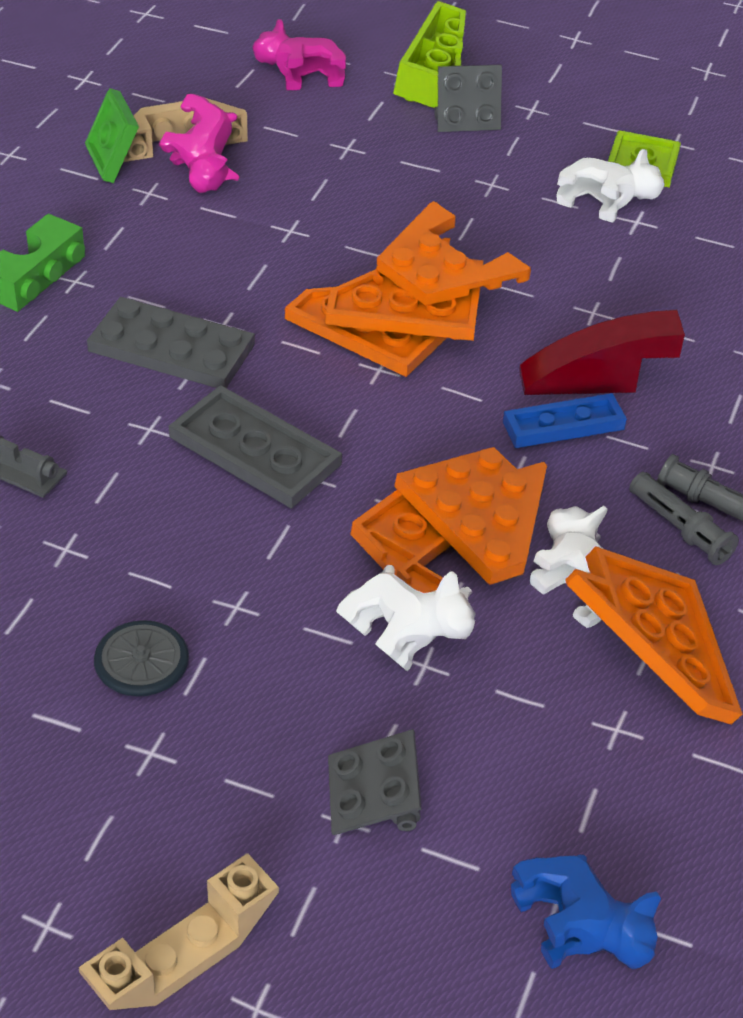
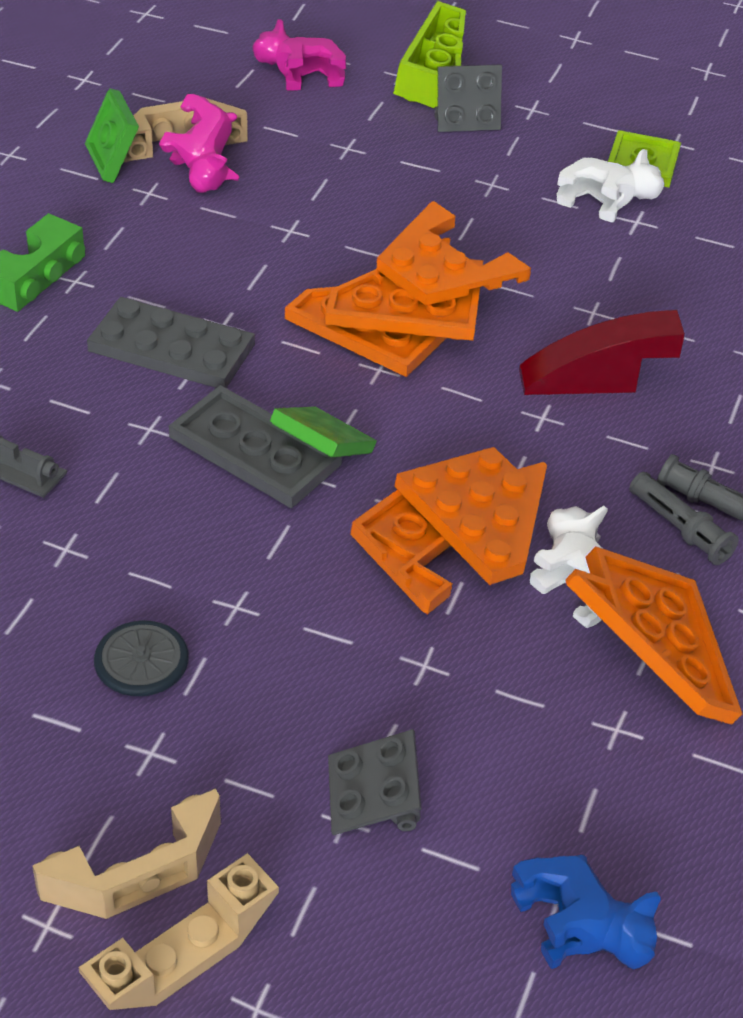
white animal [336,565,476,671] -> none
blue plate [503,393,627,448] -> none
none -> tan slope [32,789,221,919]
none -> bright green tile [270,406,377,457]

